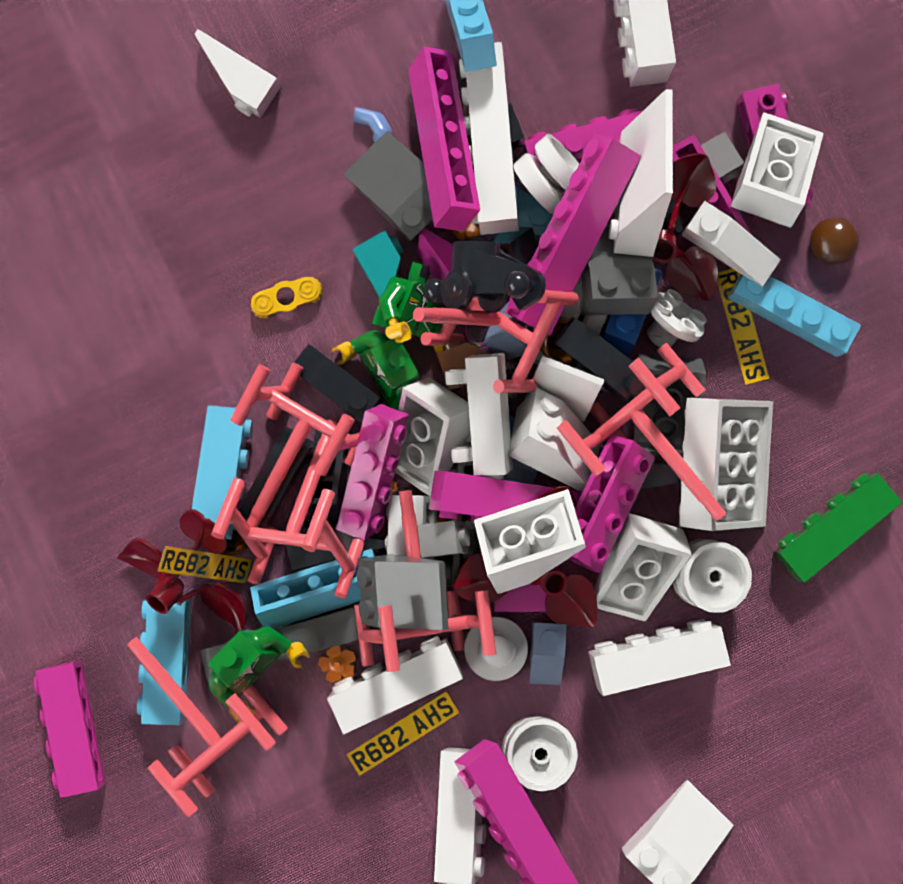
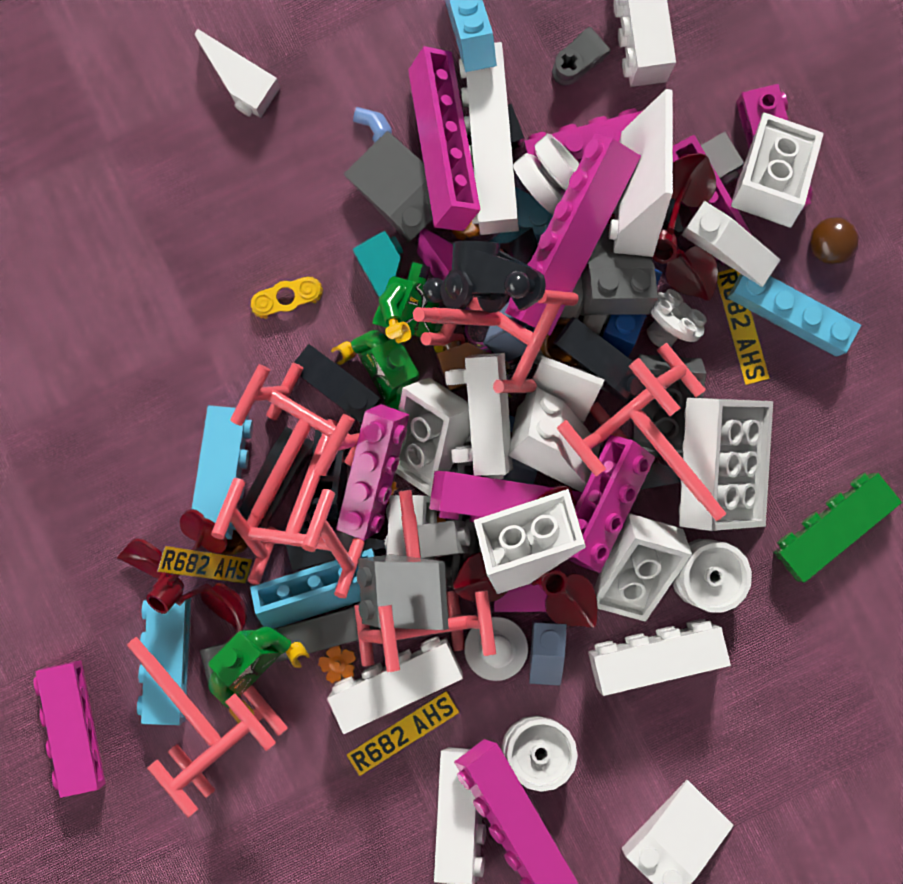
none -> dark grey piece [552,27,611,86]

